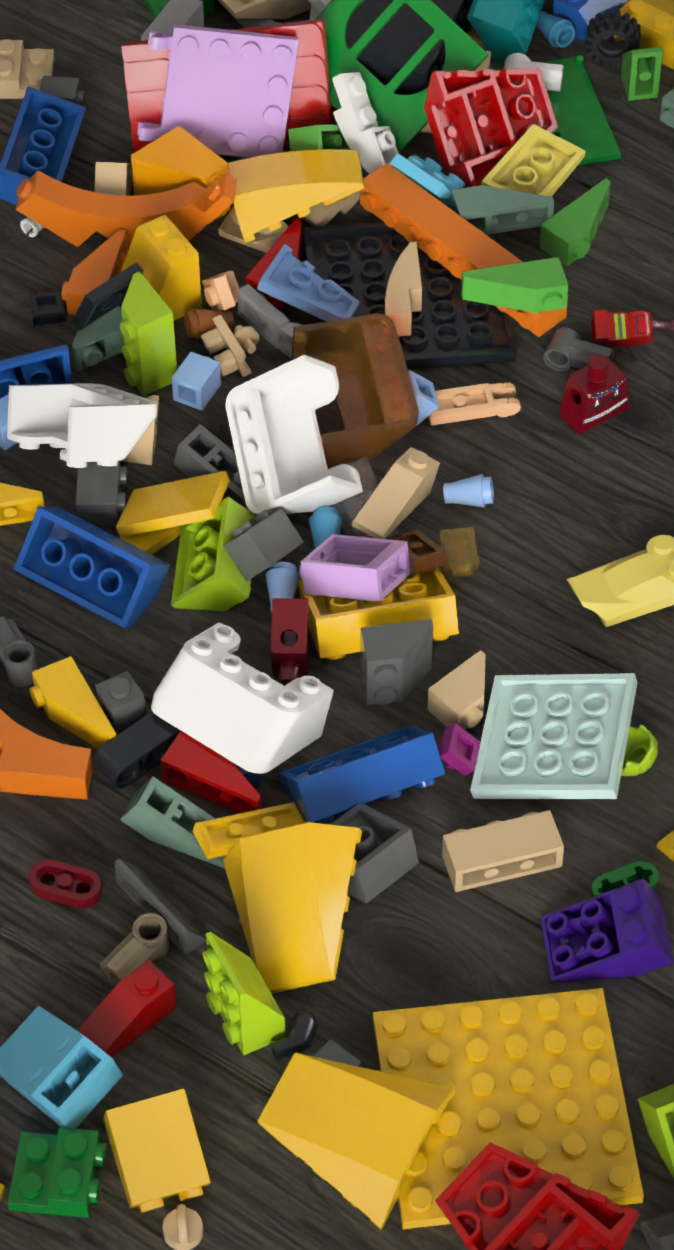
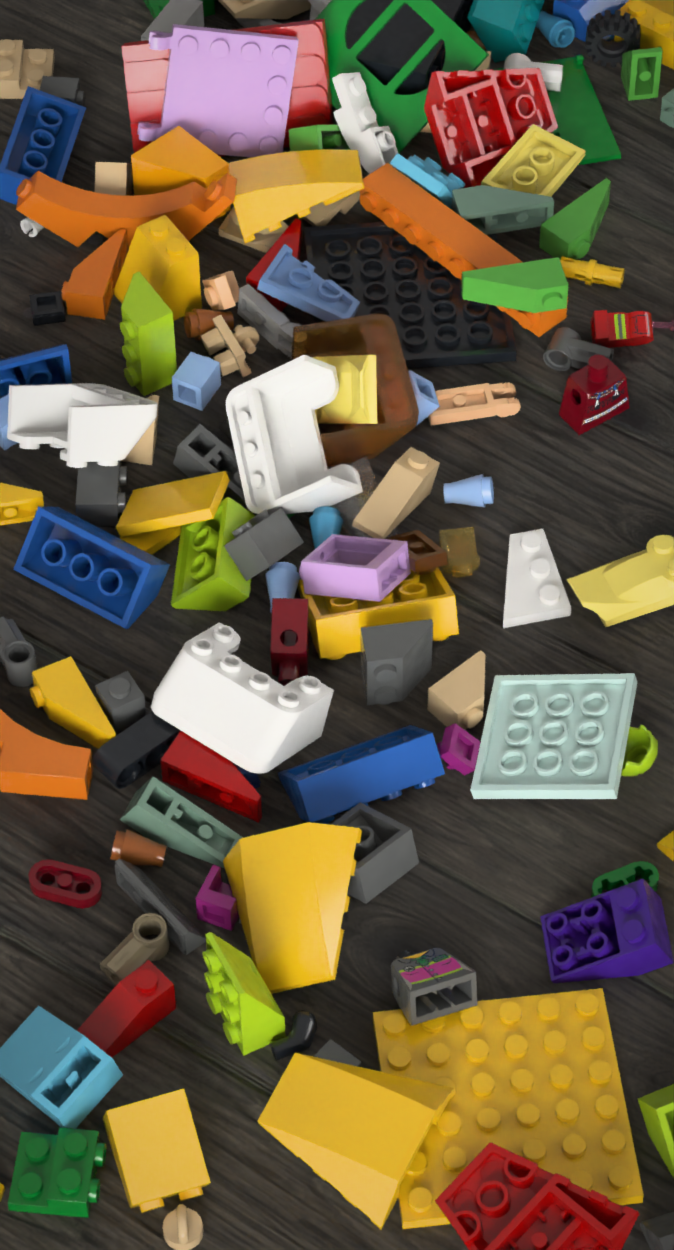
black tile [72,262,144,330] -> none
sand green slope [72,306,124,372] -> none
yellow tile [192,802,305,859] -> none
tan slope [385,242,422,337] -> none
tan brick [442,810,564,892] -> none
none -> dark orange cone [110,829,167,867]
none -> magenta panel [195,864,239,931]
none -> light yellow slope [312,355,377,424]
none -> dark grey torso [391,948,478,1025]
none -> white wing [503,529,571,628]
none -> yellow pin [560,256,625,289]

